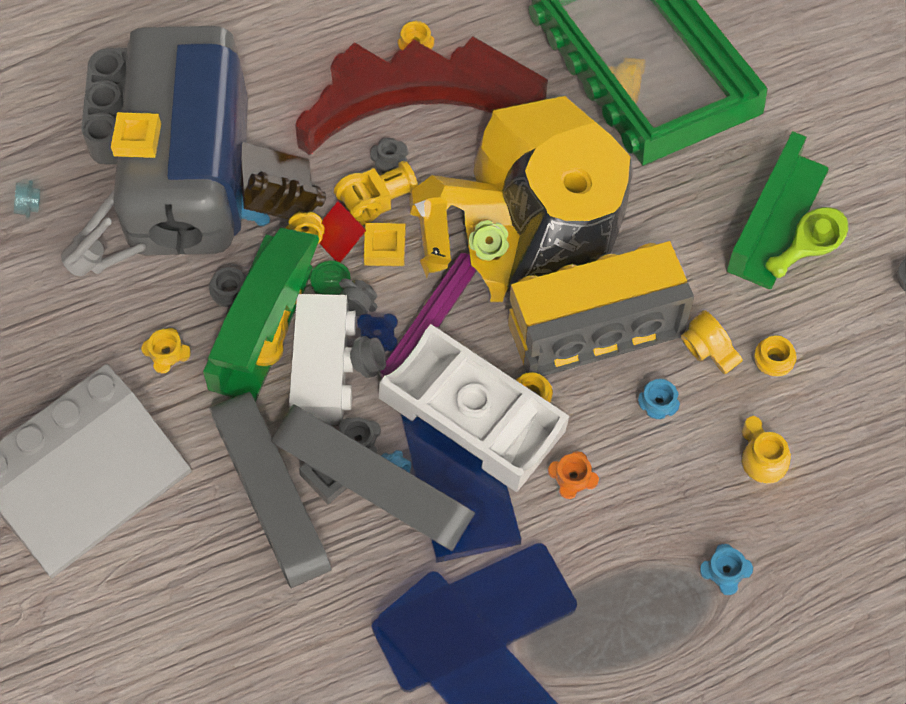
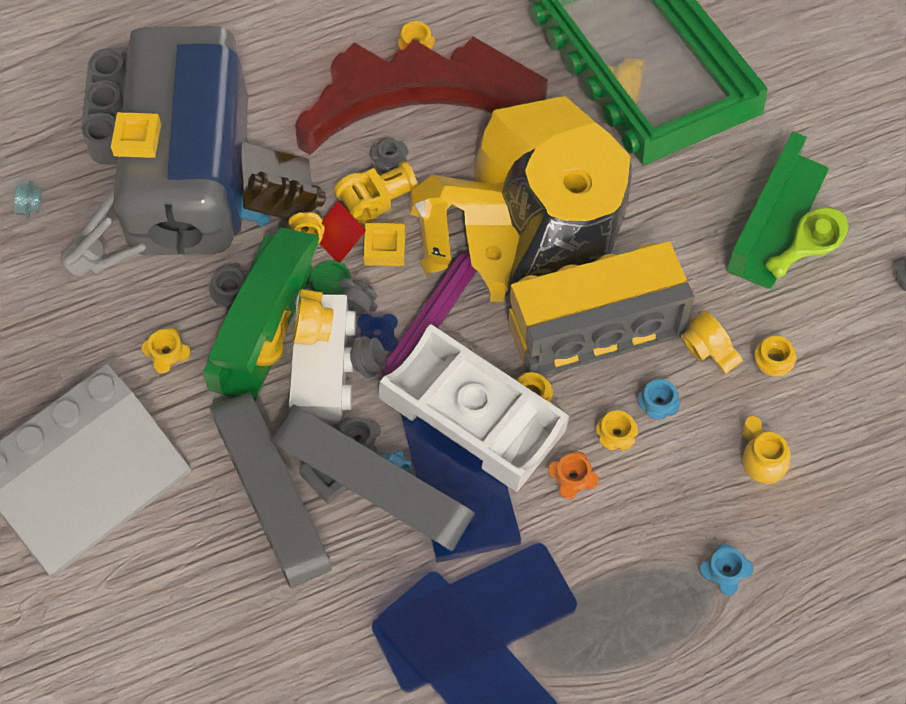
lime plate [469,220,509,261] -> none
none -> yellow piece [293,289,334,345]
none -> yellow plate [596,410,638,451]

